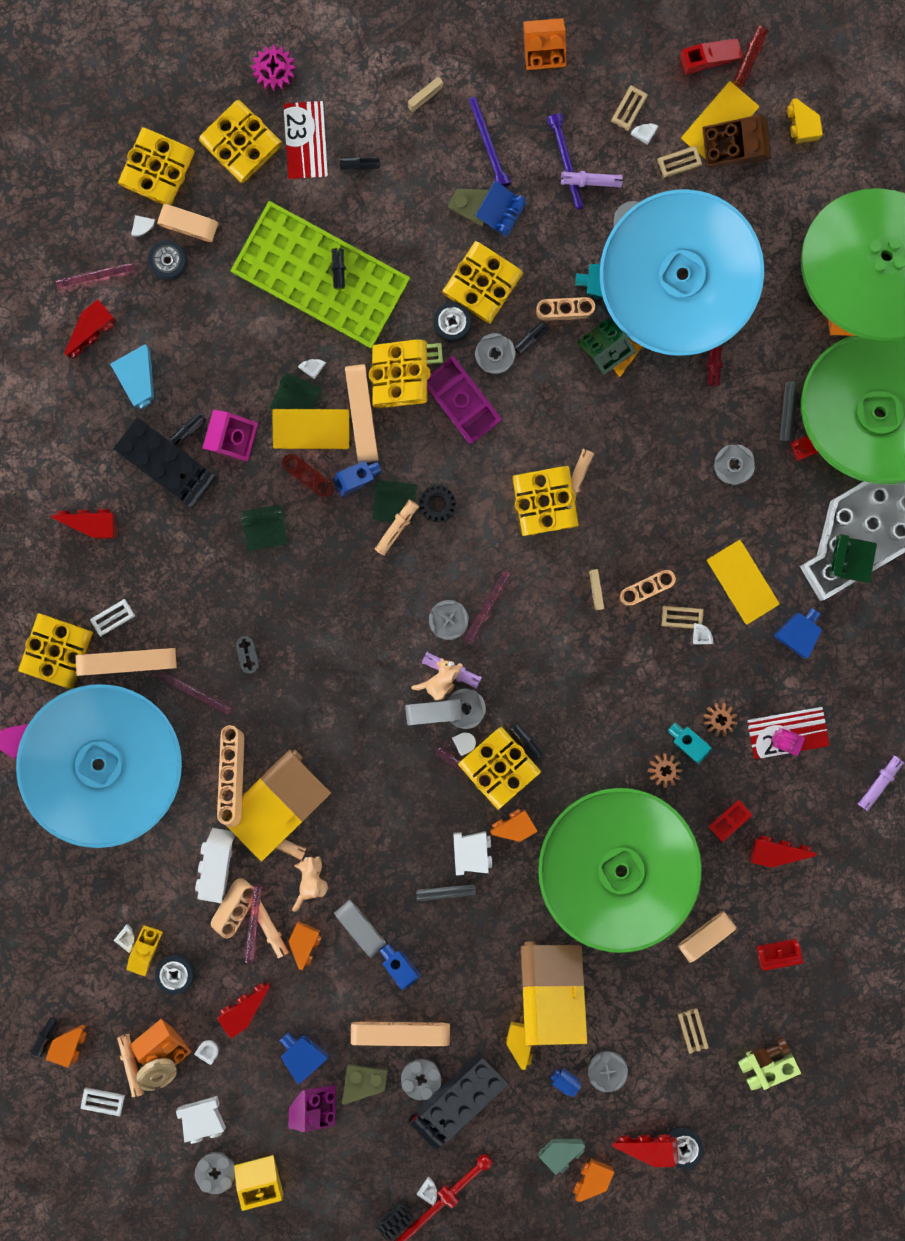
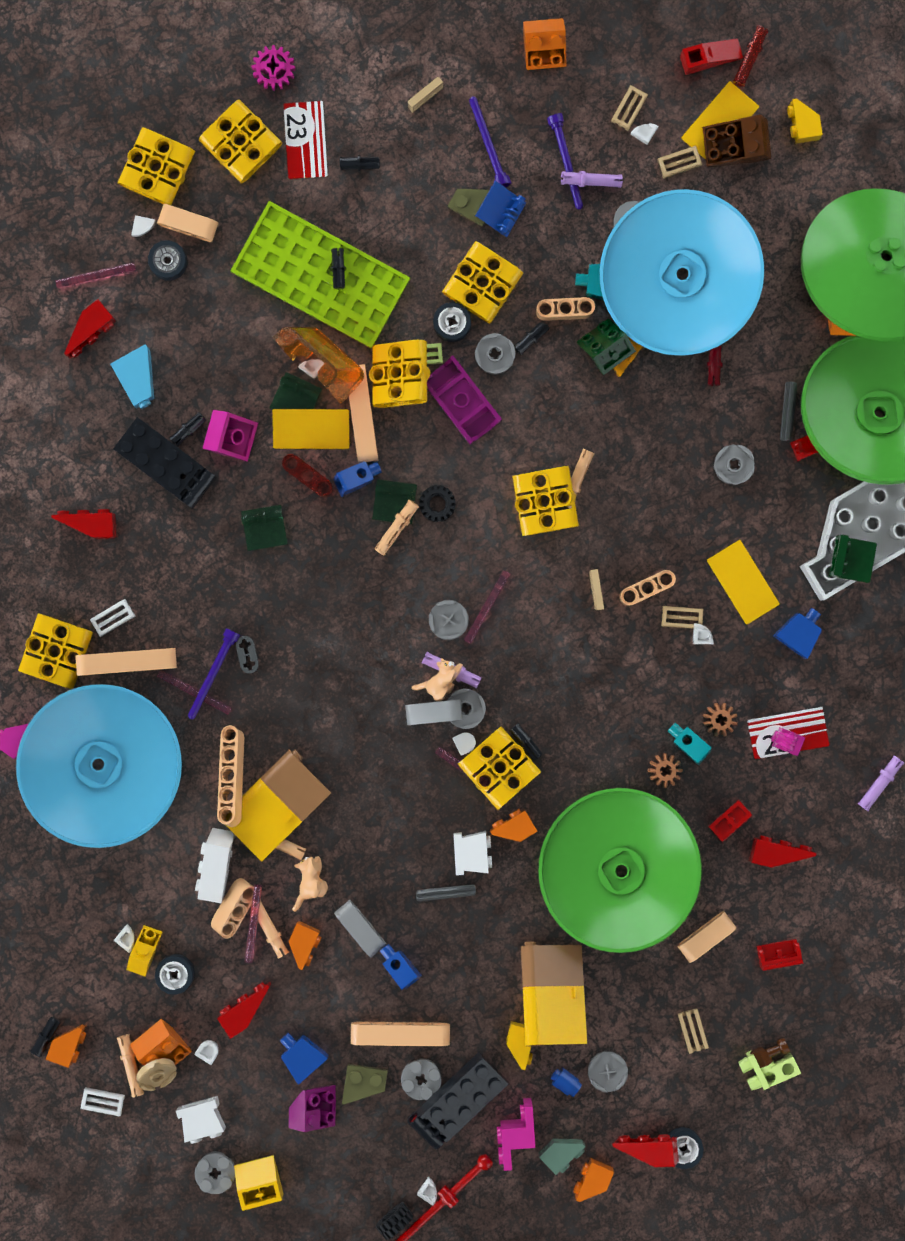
none -> dark purple piece [188,628,241,719]
none -> clear orange windscreen [272,327,364,404]
none -> dark pink bracket [497,1098,535,1171]

